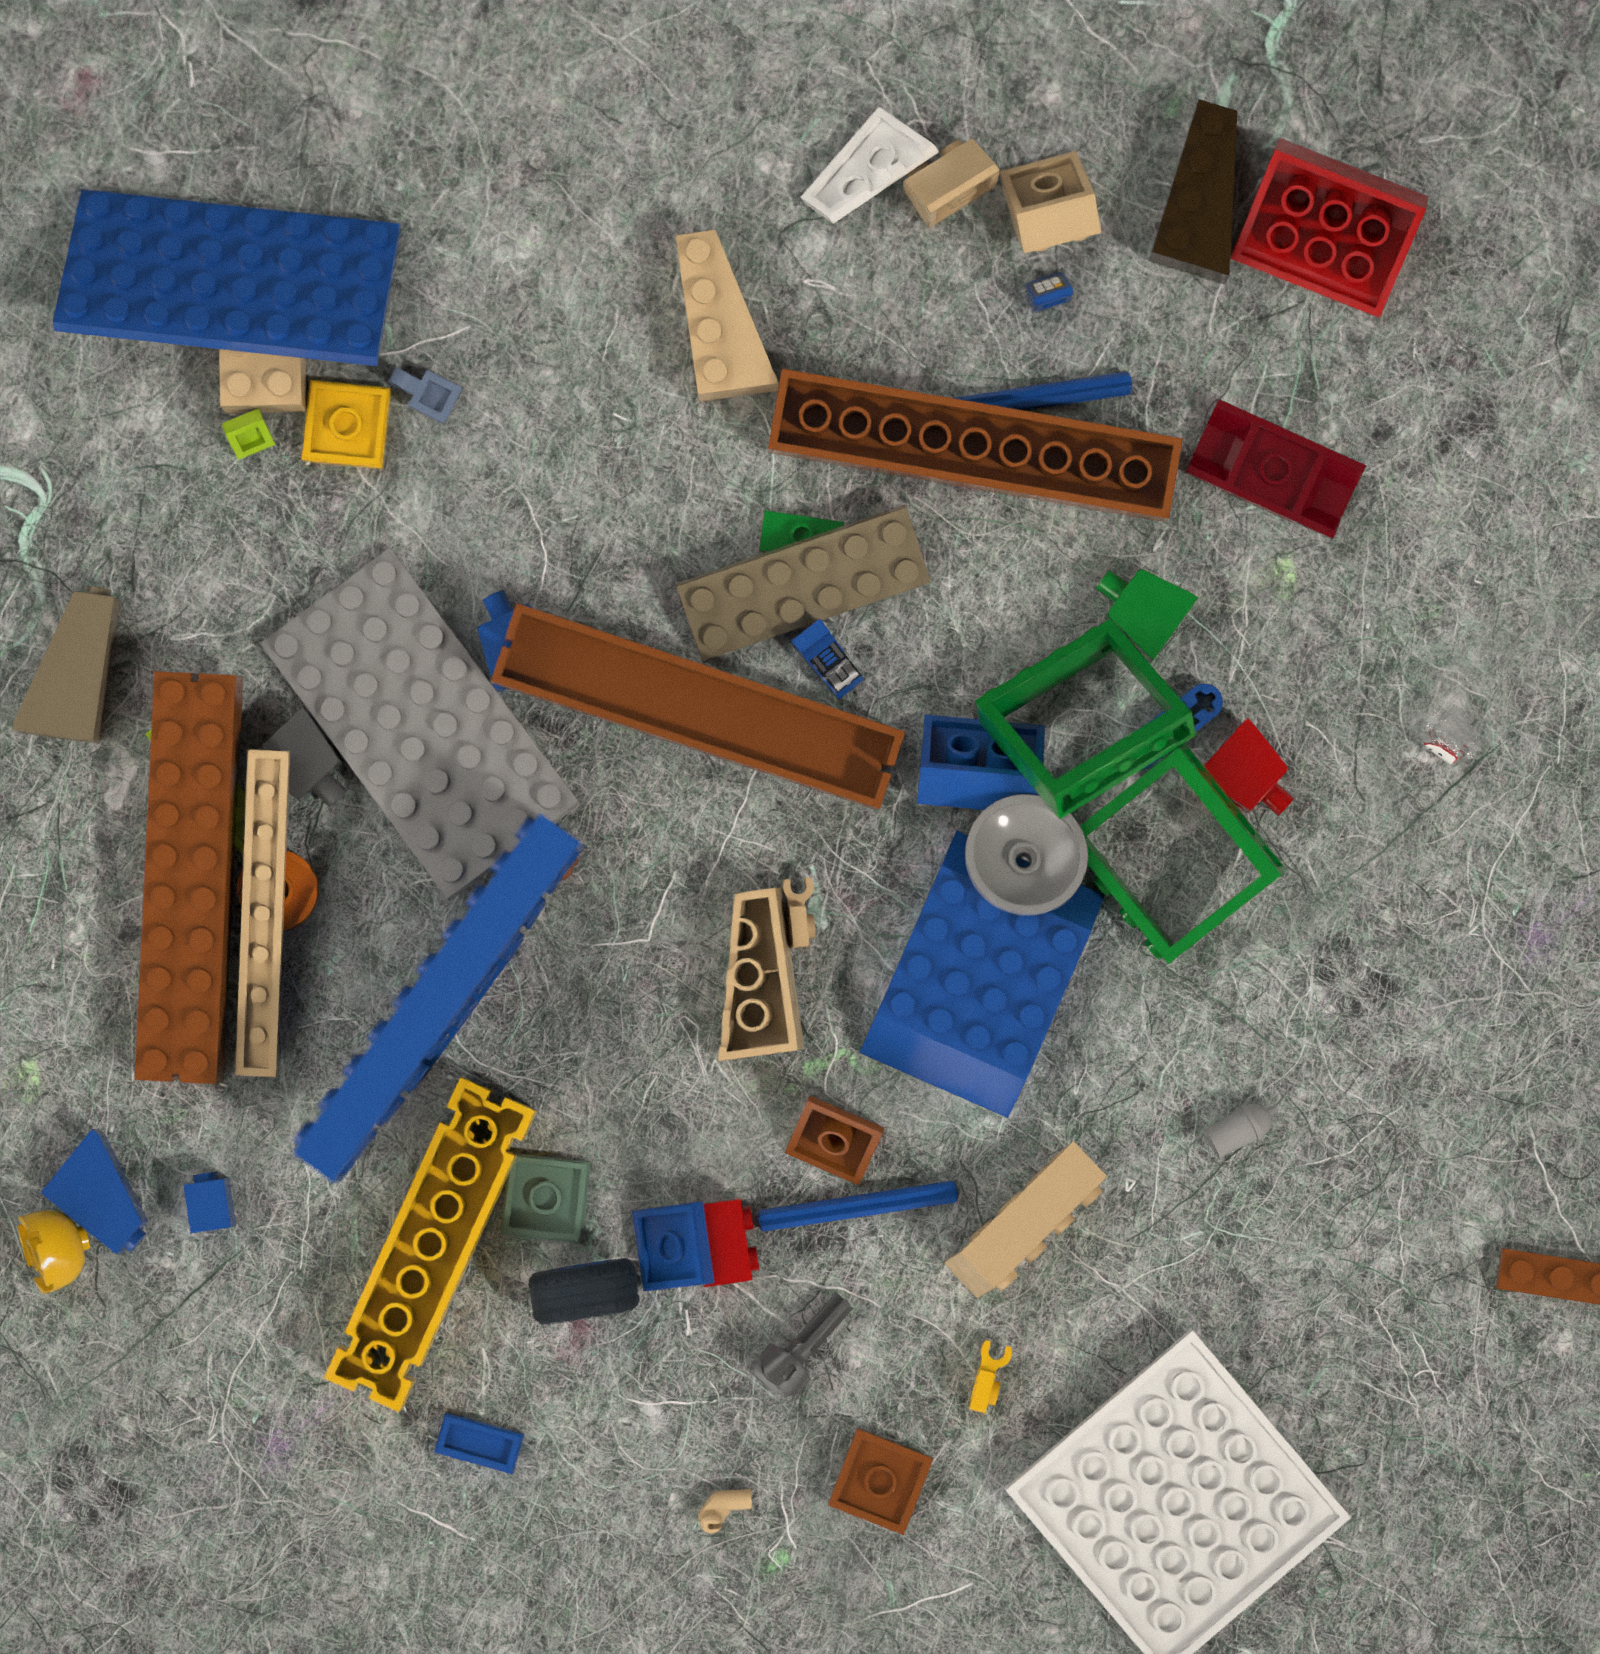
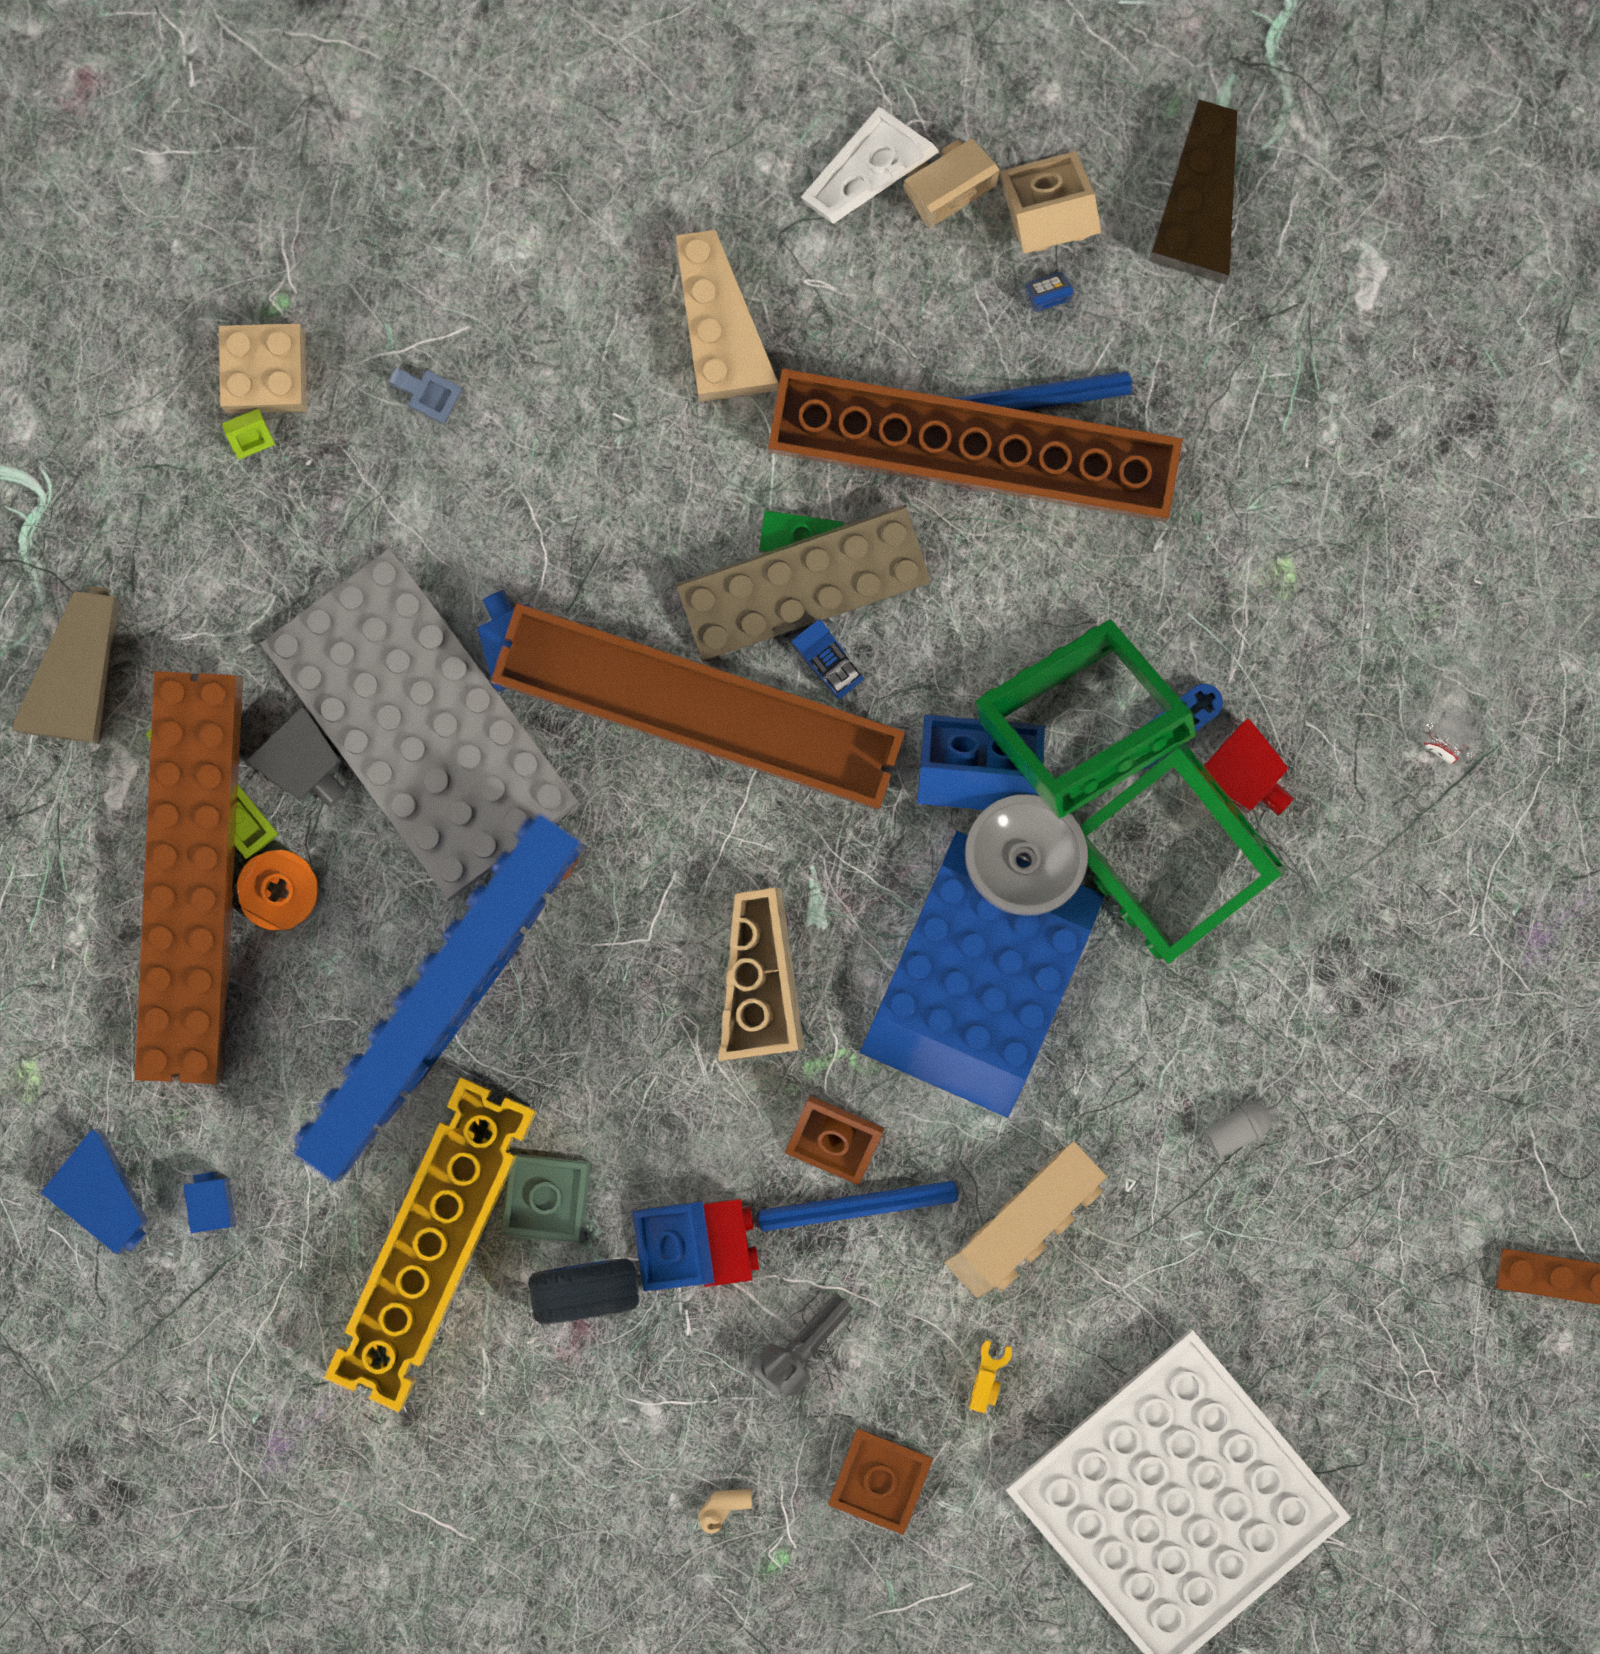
yellow cylinder [17,1209,90,1294] -> none
blue plate [53,189,401,366] -> none
tan plate [235,749,290,1077] -> none
yellow tile [301,380,391,470] -> none
blue tile [434,1412,524,1474] -> none
tan plate [782,877,815,949] -> none
green torso [1095,569,1198,664] -> none
dark red piece [1185,399,1367,540] -> none
red slope [1230,137,1429,318] -> none

